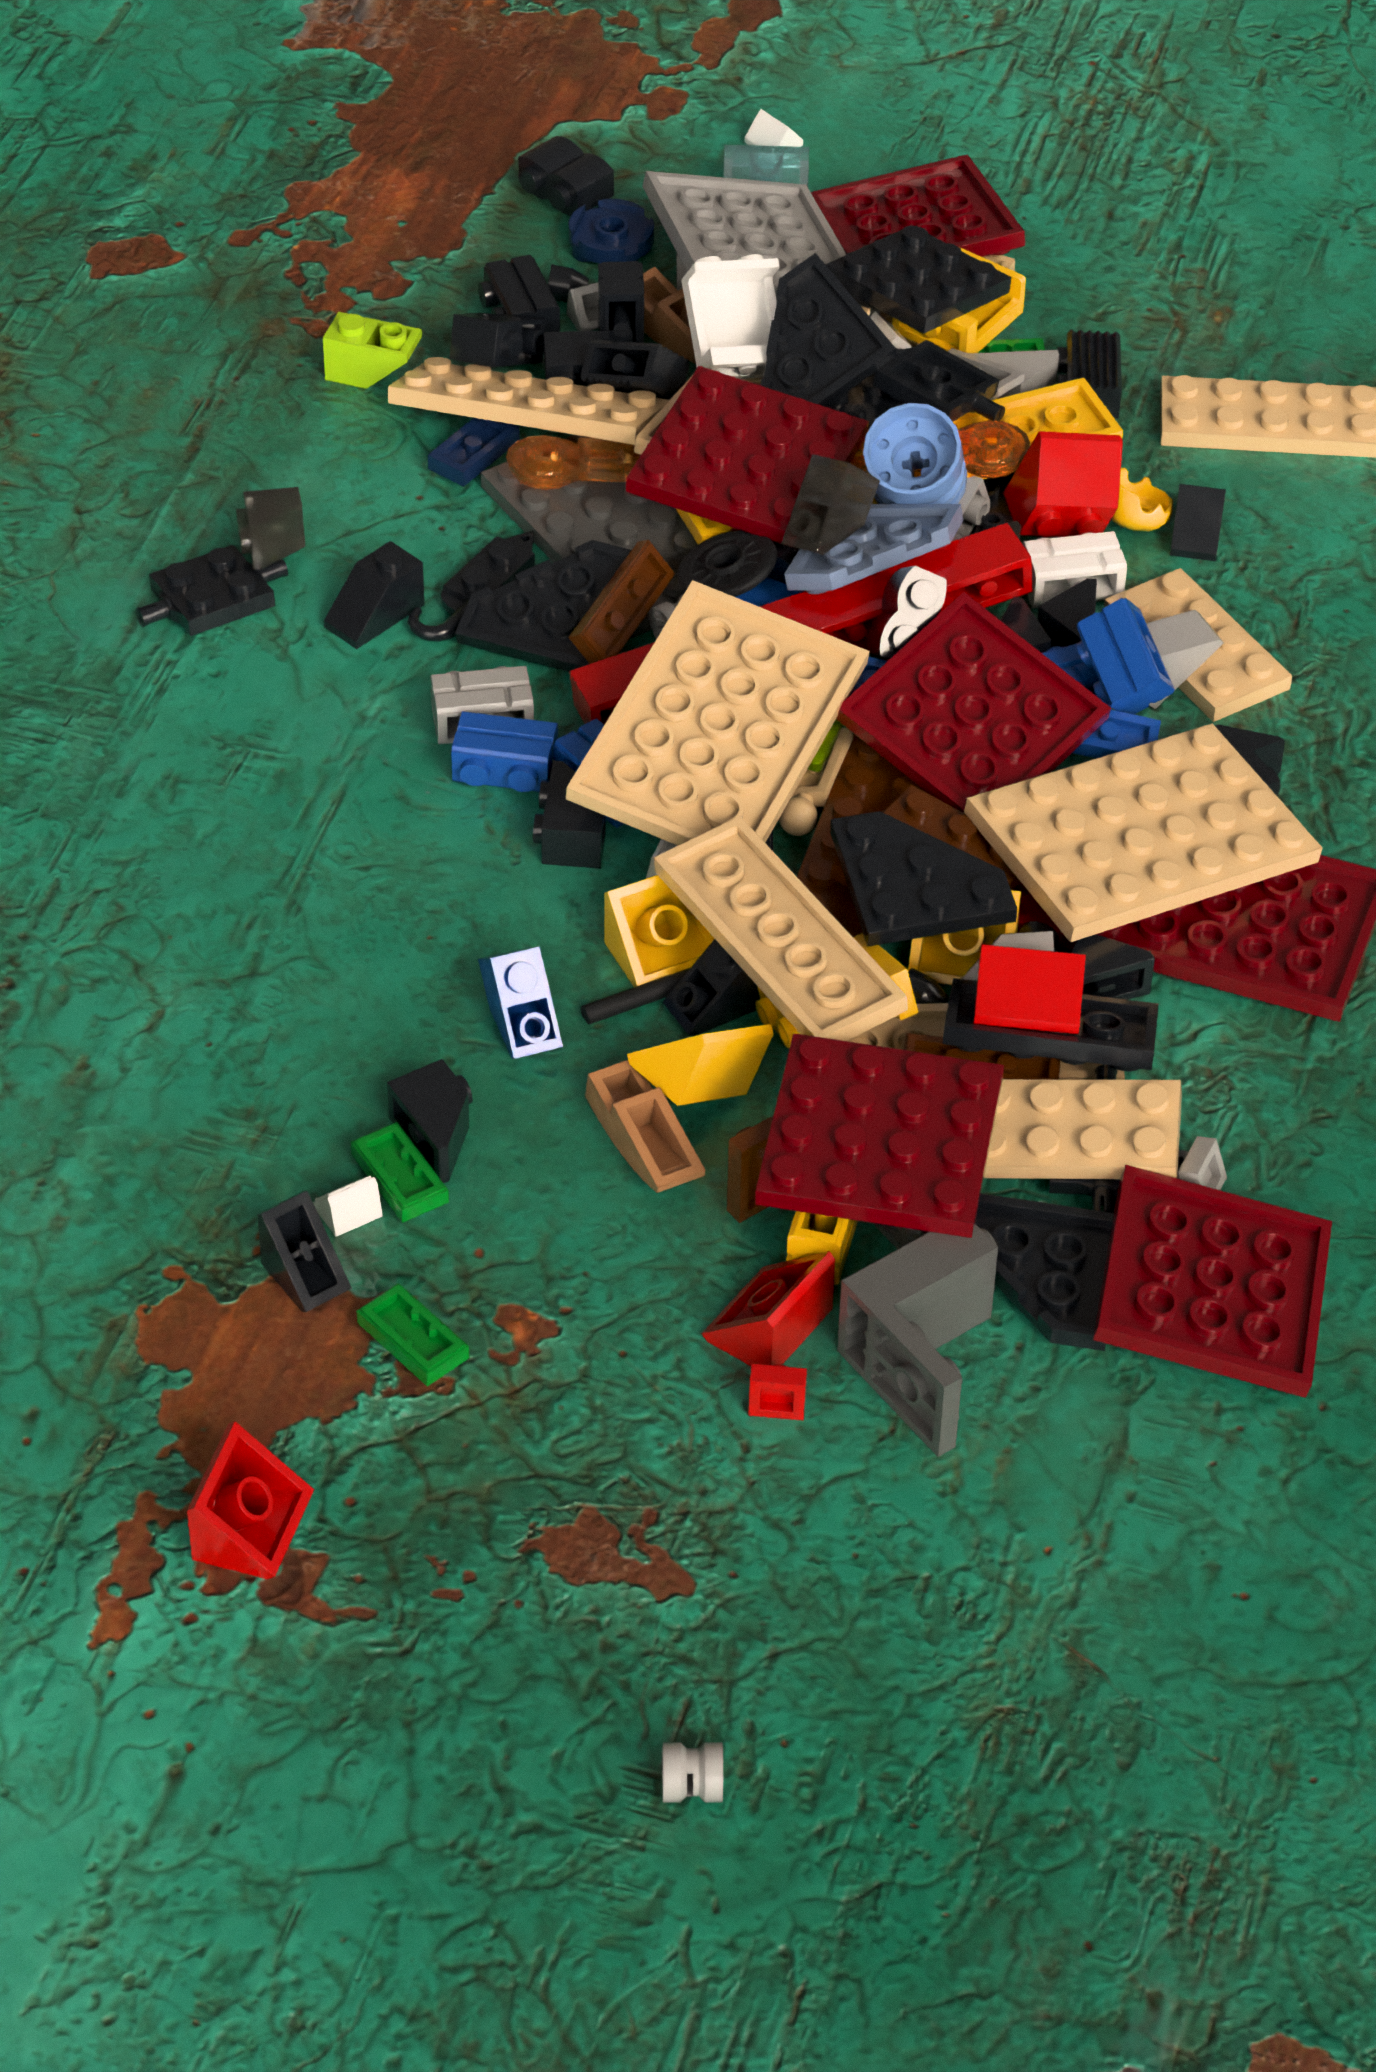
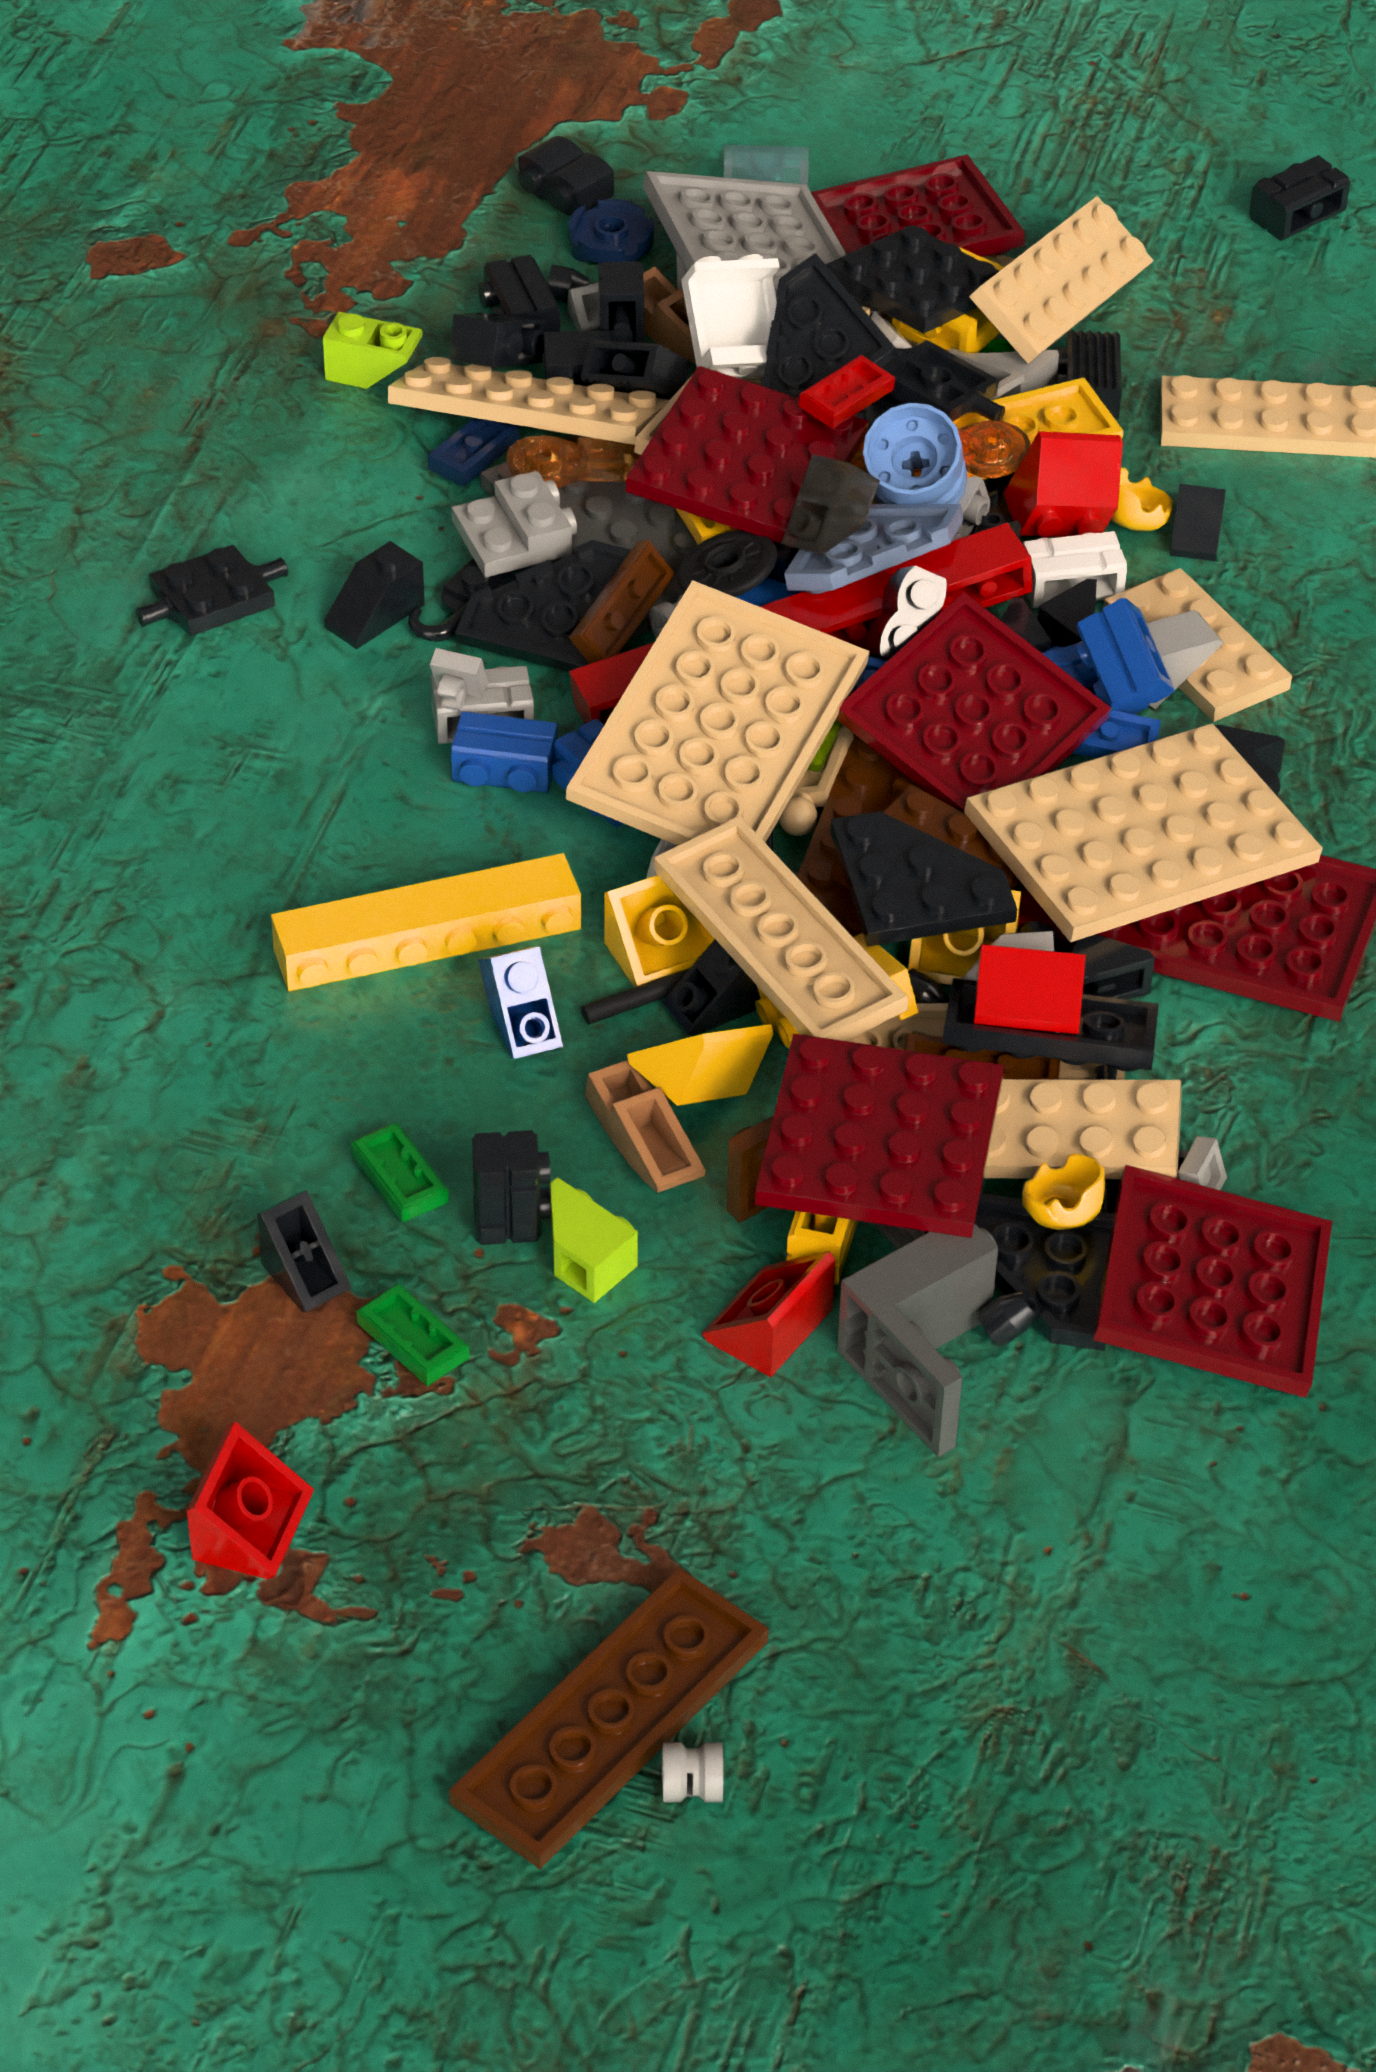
clear smoke slope [236,487,306,570] -> none
white slope [313,1176,383,1237] -> none
black slope [387,1059,473,1183] -> none
black slope [533,761,606,869] -> none
white slope [744,109,803,161] -> none
red plate [748,1364,807,1421] -> none
none -> yellow brick [271,853,581,992]
none -> light grey tile [430,648,488,712]
none -> reddish brown plate [449,1568,769,1869]
none -> light grey plate [452,470,577,578]
none -> black brick [472,1130,551,1245]
none -> lime slope [550,1177,638,1303]
none -> red plate [798,355,896,429]
none -> tan plate [969,196,1154,364]
none -> black hose [979,1290,1039,1346]
none -> yellow hair [1022,1153,1105,1230]
none -> black brick [1249,155,1350,241]

